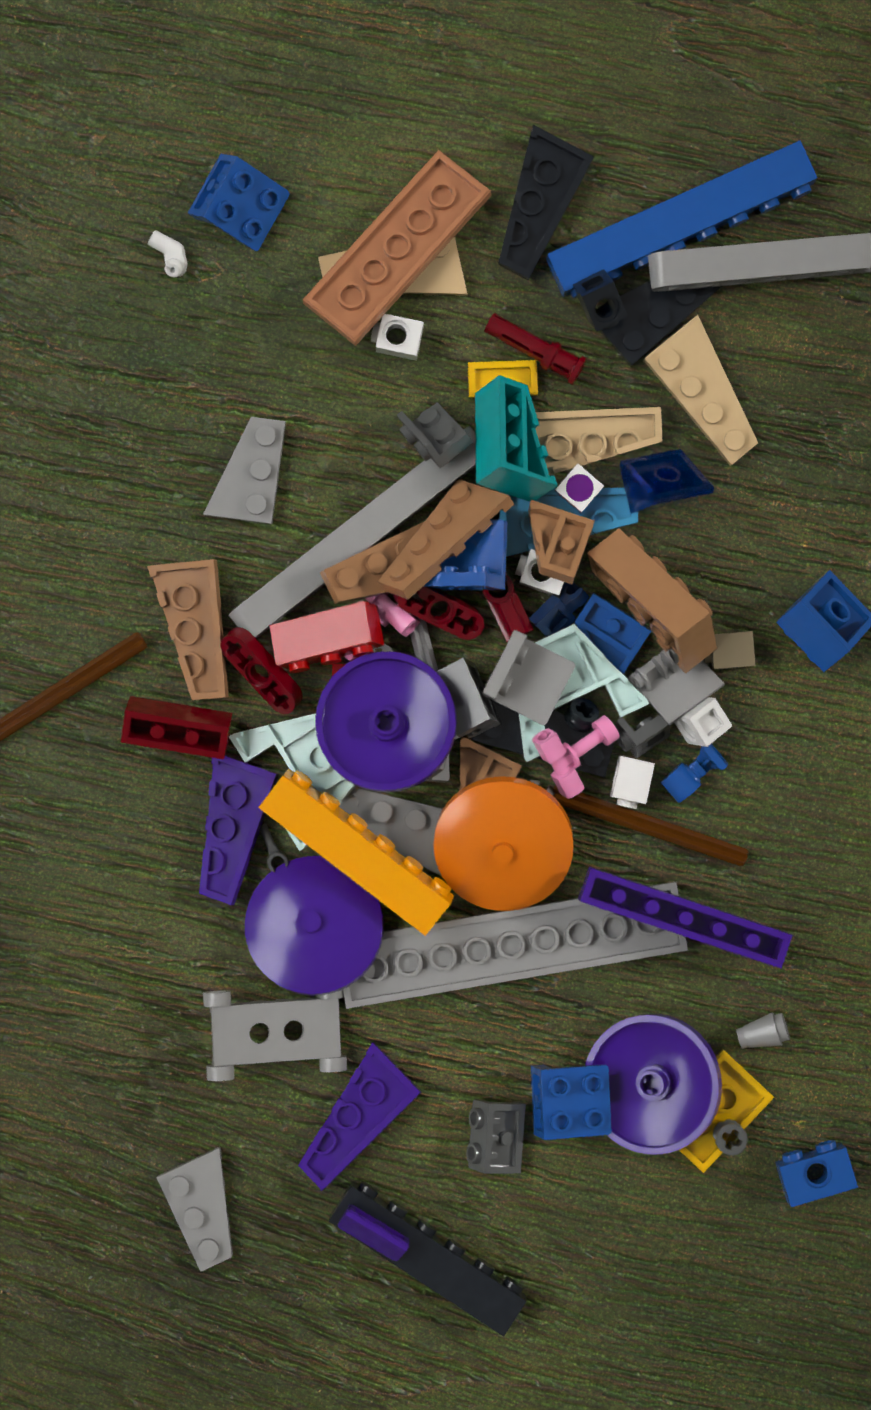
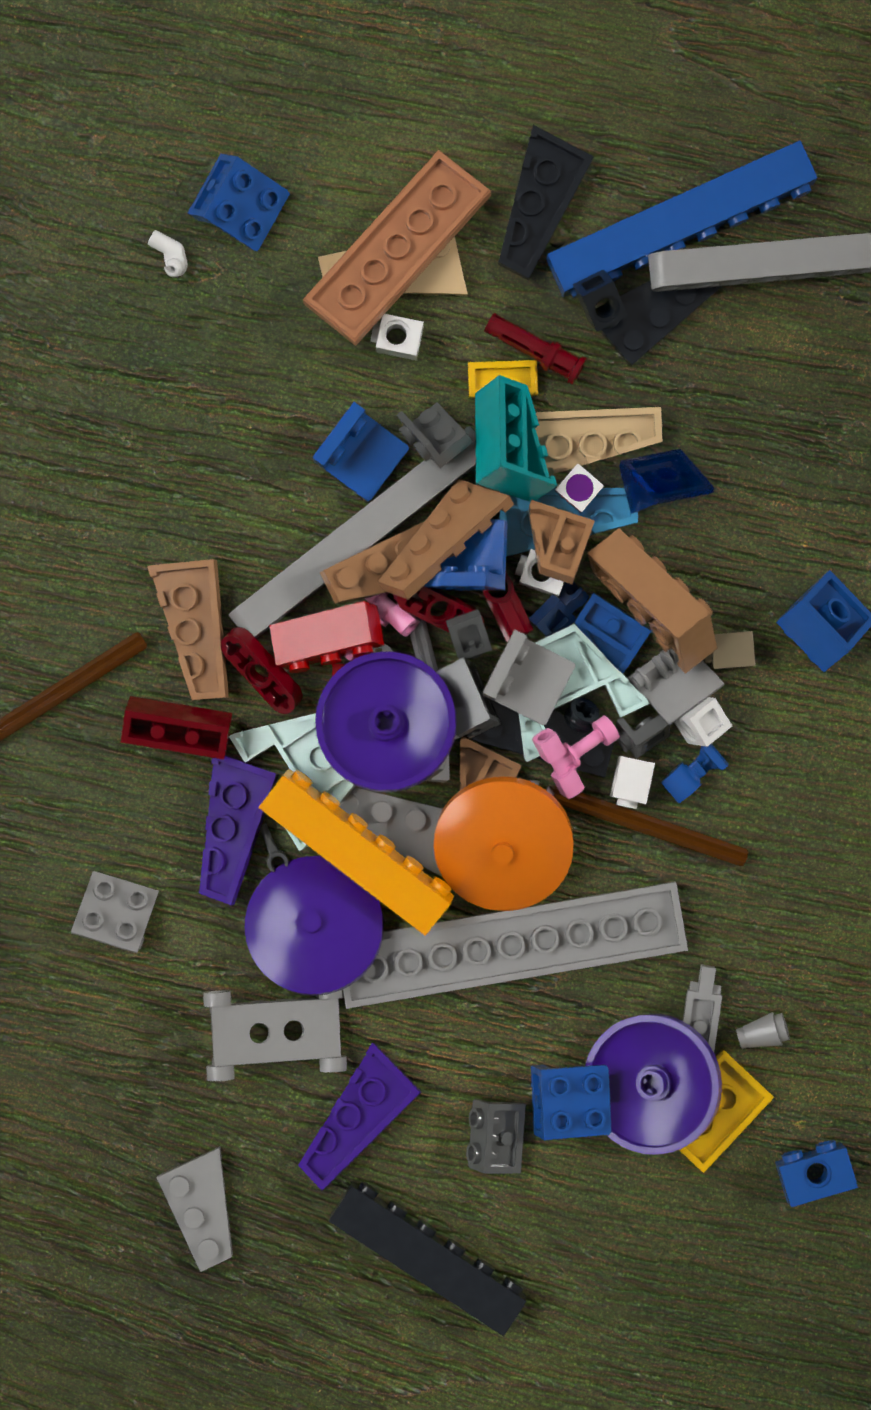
light grey wing [203,417,286,525] -> none
dark purple slope [338,1204,409,1261] -> none
dark purple brick [578,866,792,968] -> none
tan wing [644,315,758,466] -> none
dark grey bush [713,1119,748,1155] -> none
none -> light grey hinge [71,871,159,953]
none -> blue bracket [312,402,409,502]
none -> dark grey bracket [446,610,492,659]
none -> light grey hinge [682,964,722,1052]

